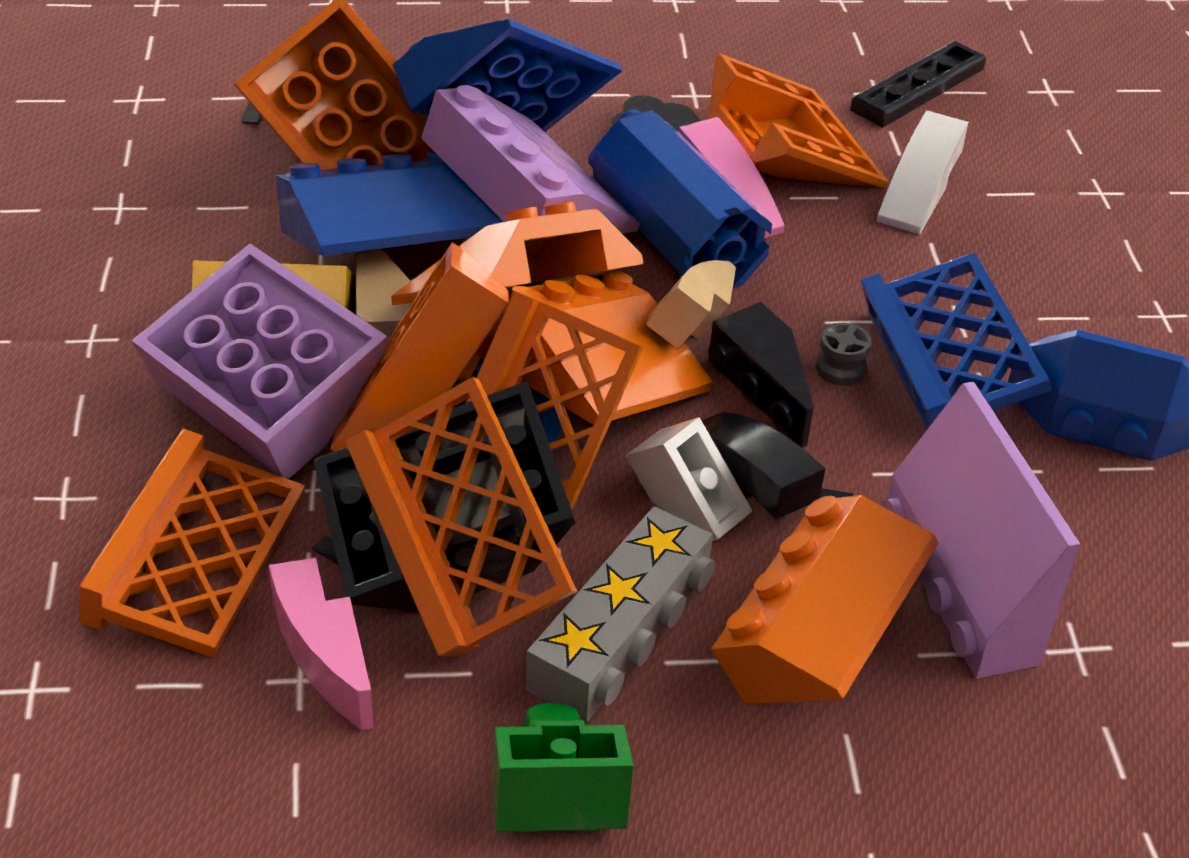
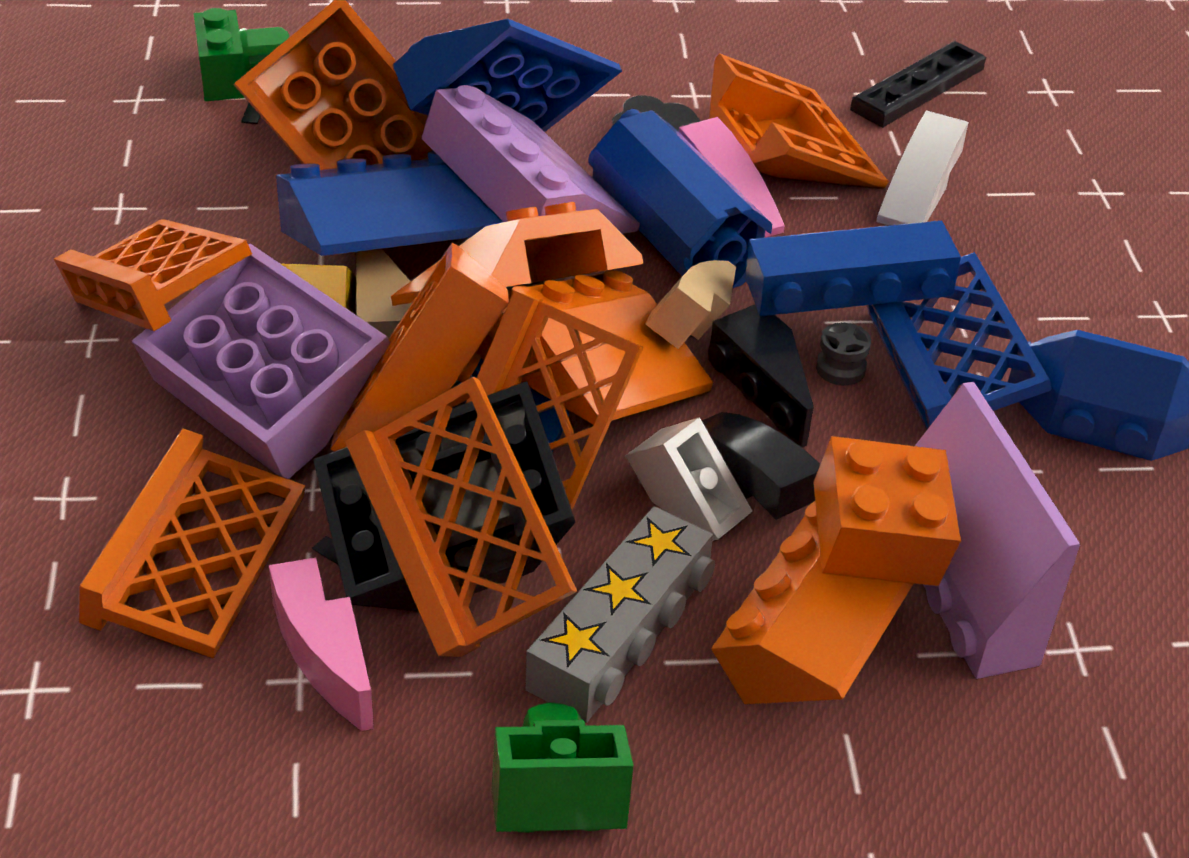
none -> orange fence [54,219,252,331]
none -> green brick [193,8,289,101]
none -> blue brick [745,220,961,316]
none -> orange brick [813,436,961,586]

